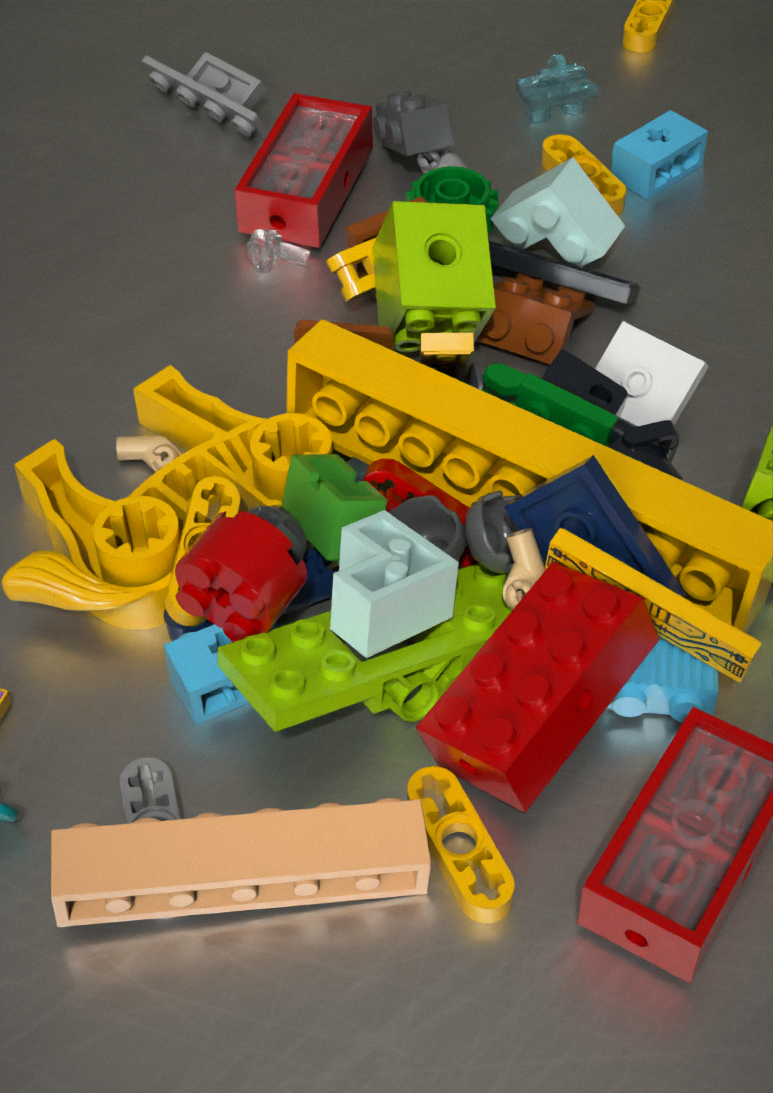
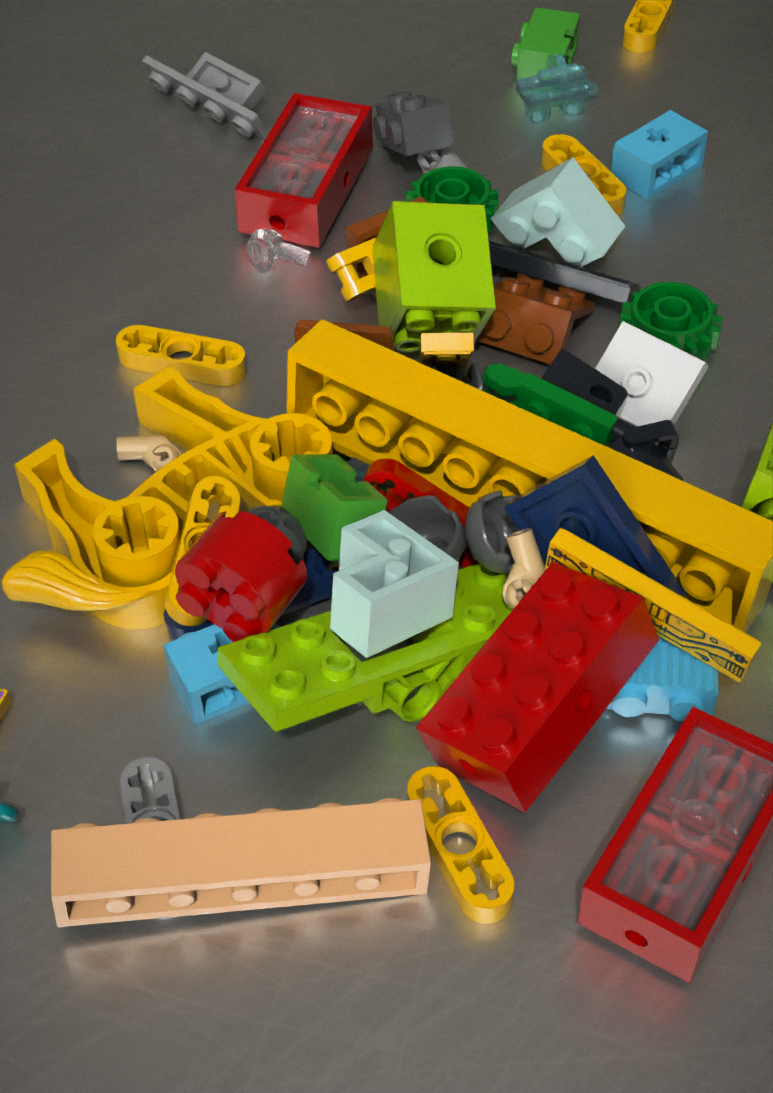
none -> yellow beam [116,325,247,387]
none -> bright green brick [511,7,580,89]
none -> green gear [618,282,723,360]

